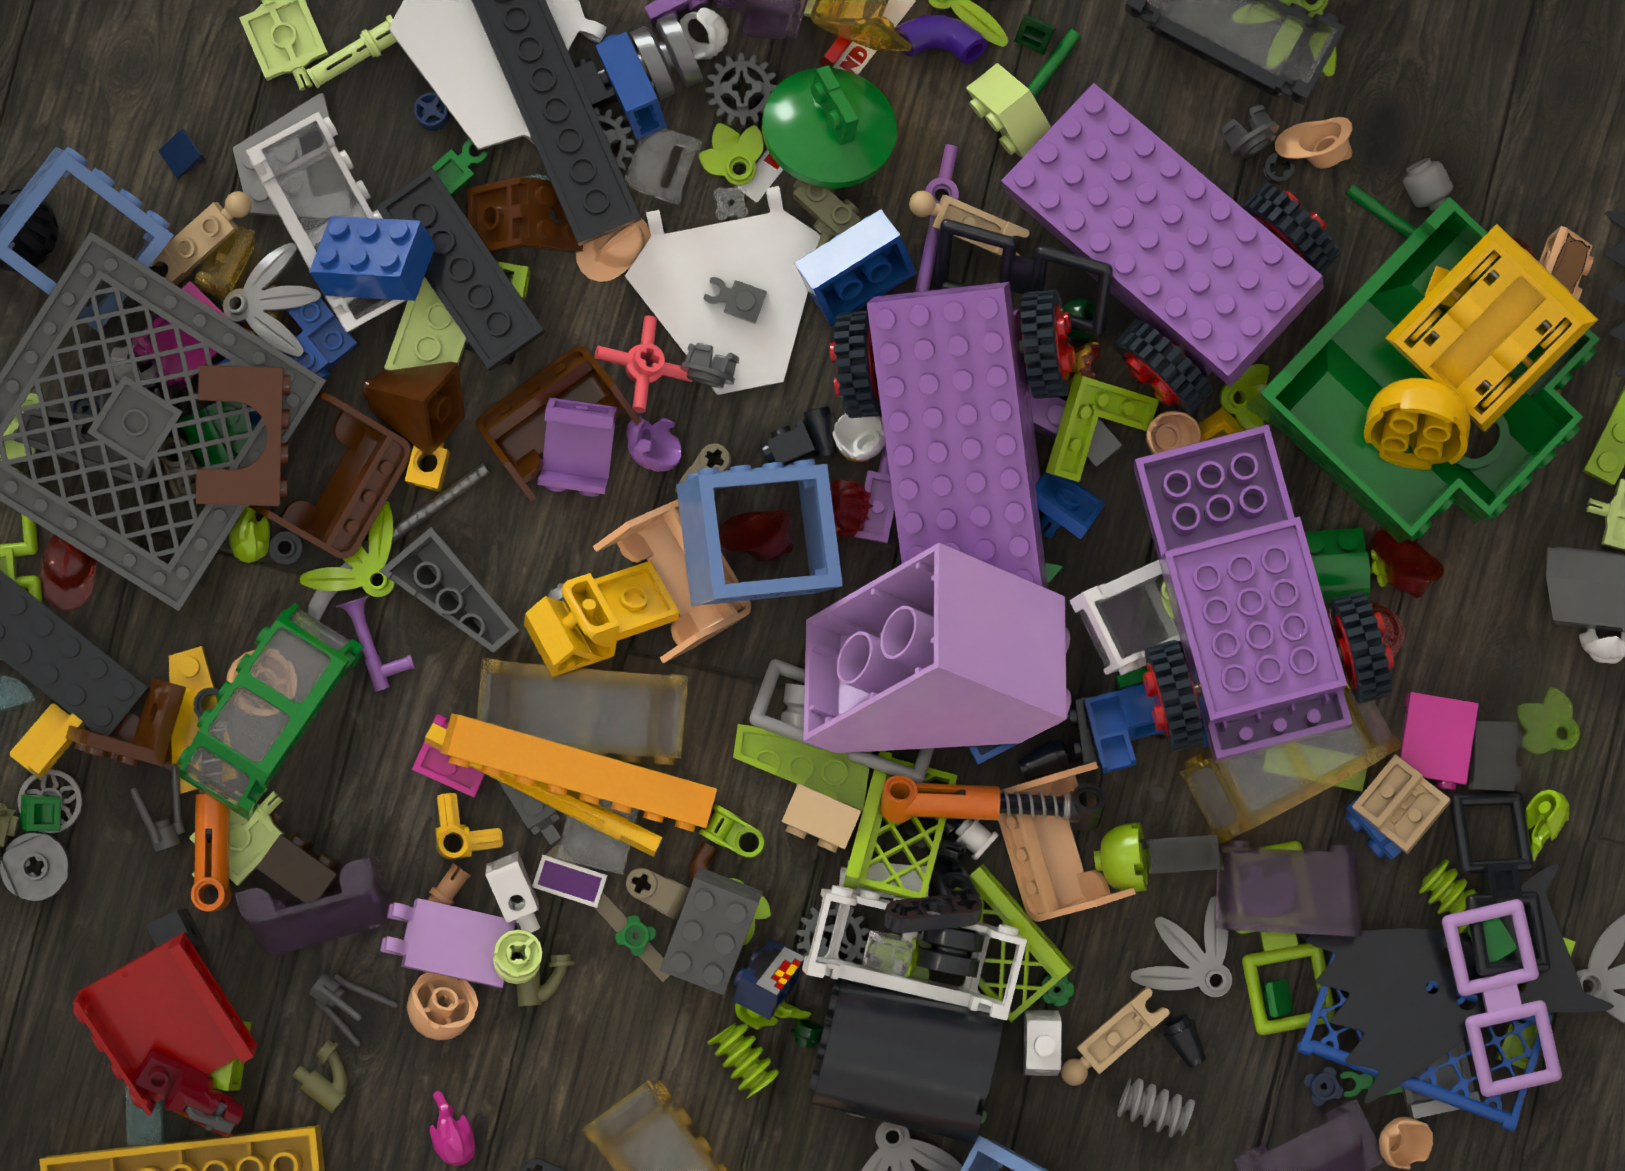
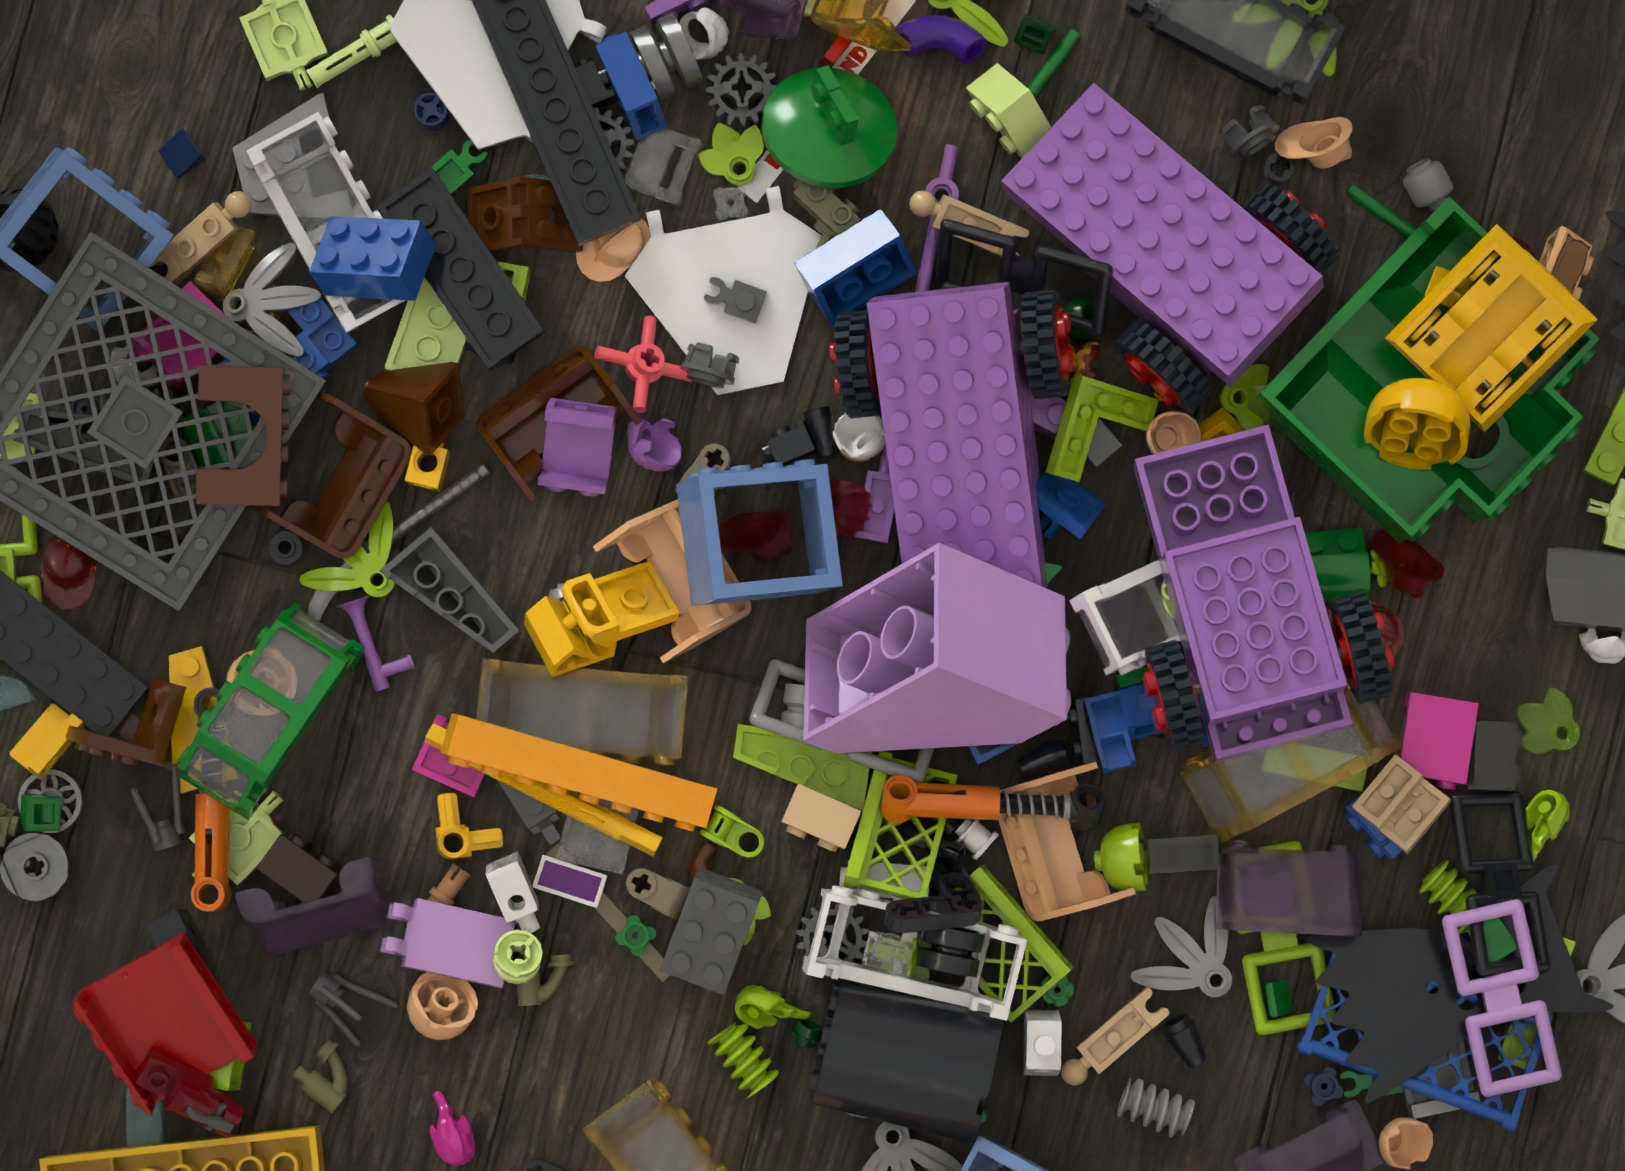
lime piece [229,505,270,563] -> none
brick [733,939,805,1020] -> none

